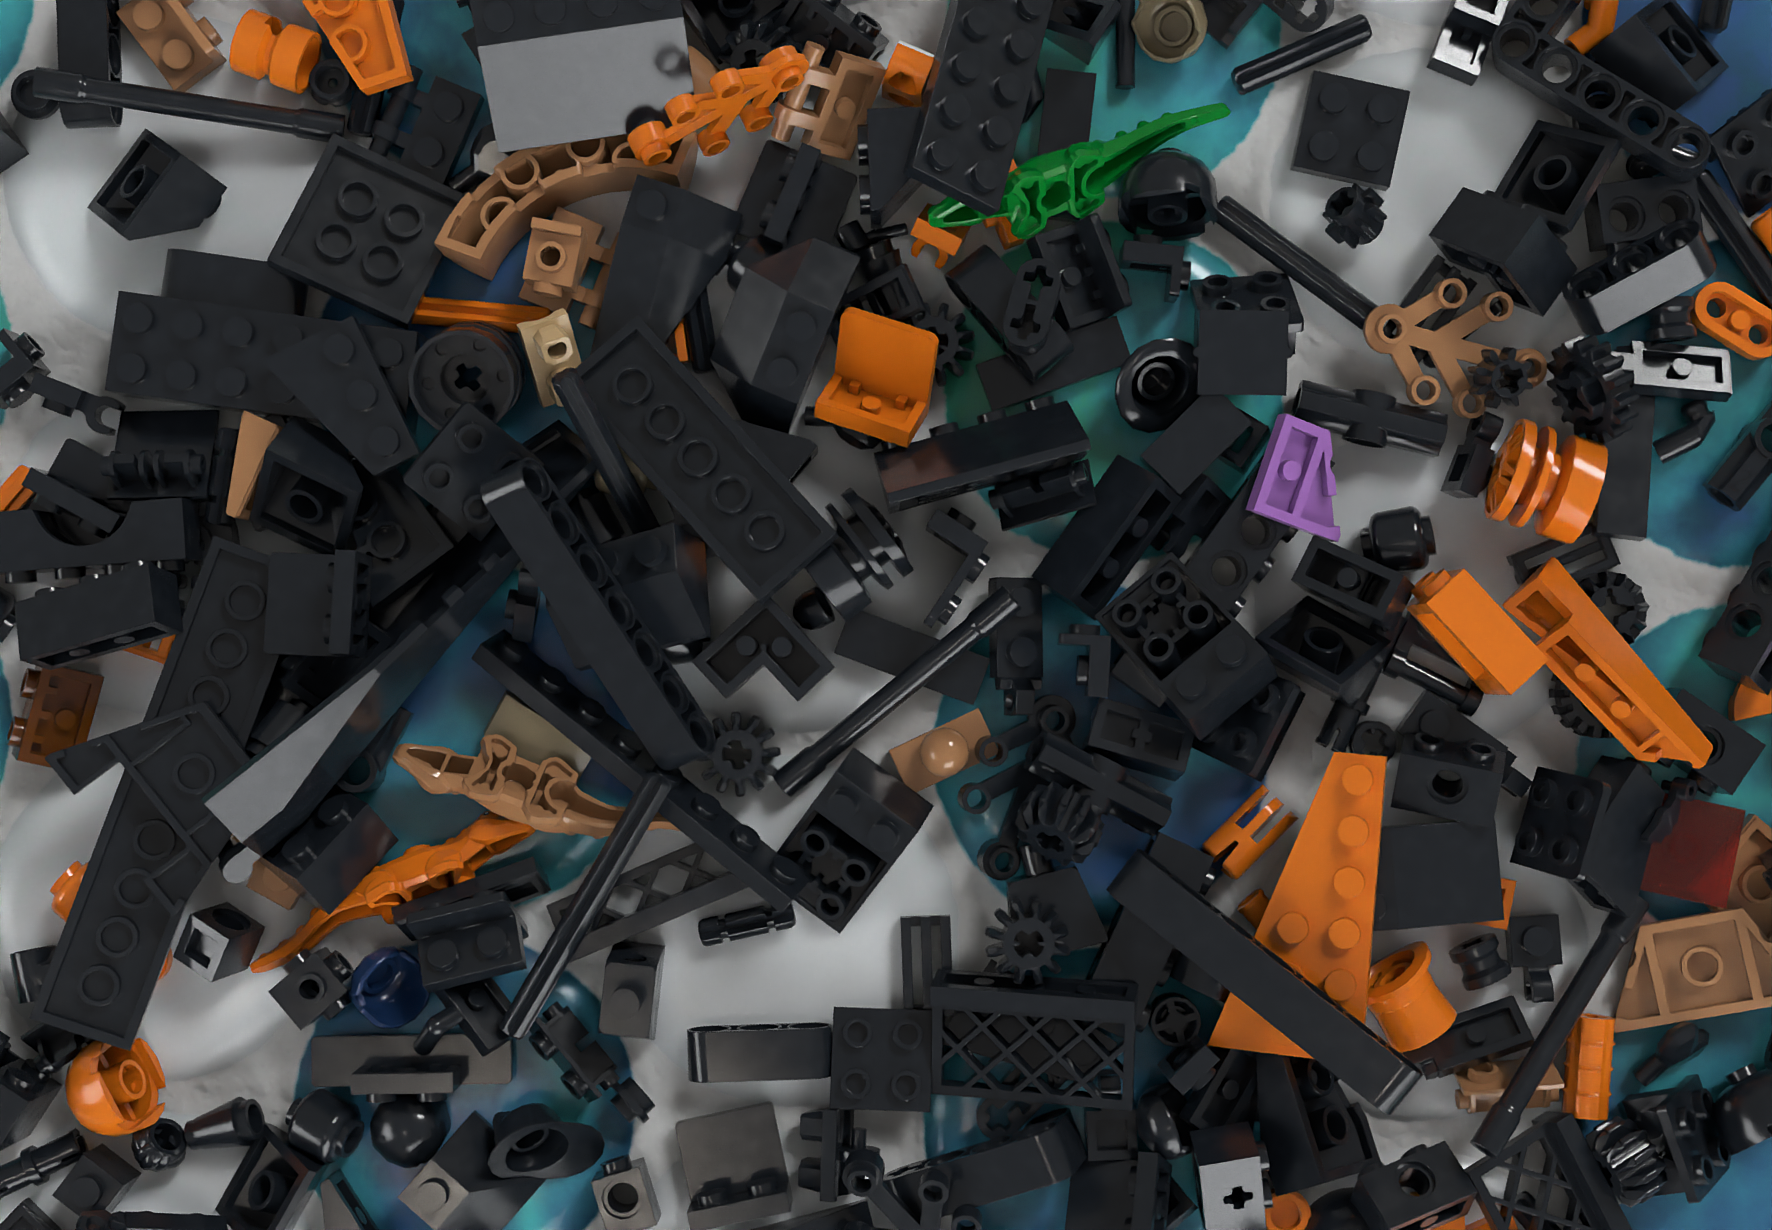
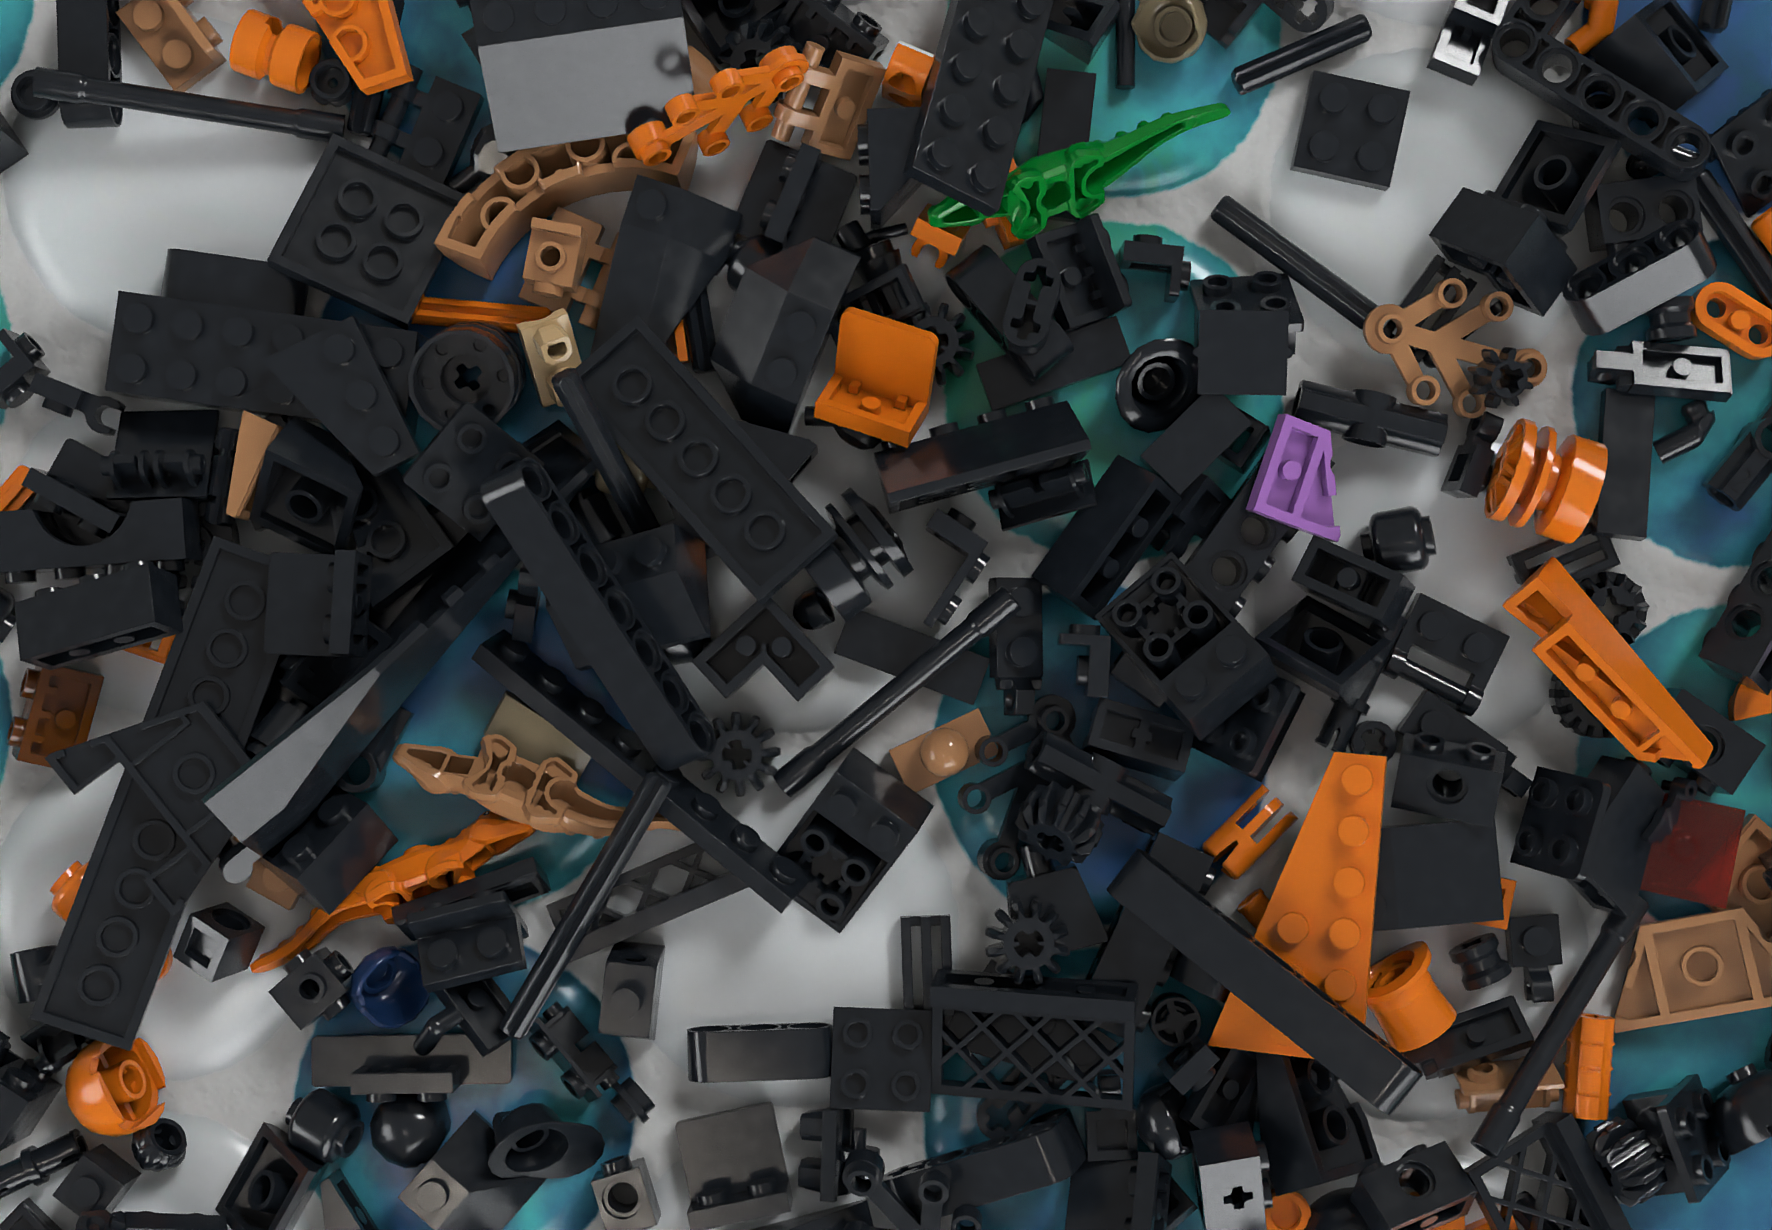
black slope [87,128,228,241] -> none
black cone [184,1097,265,1150] -> none
black axle [698,903,796,947] -> none
black cylinder [1118,148,1218,241] -> none
black gear [1322,183,1387,249] -> none
orange window [1406,568,1549,695] -> none
black gear [1546,334,1639,444] -> none
black rock [1632,1021,1709,1087] -> none

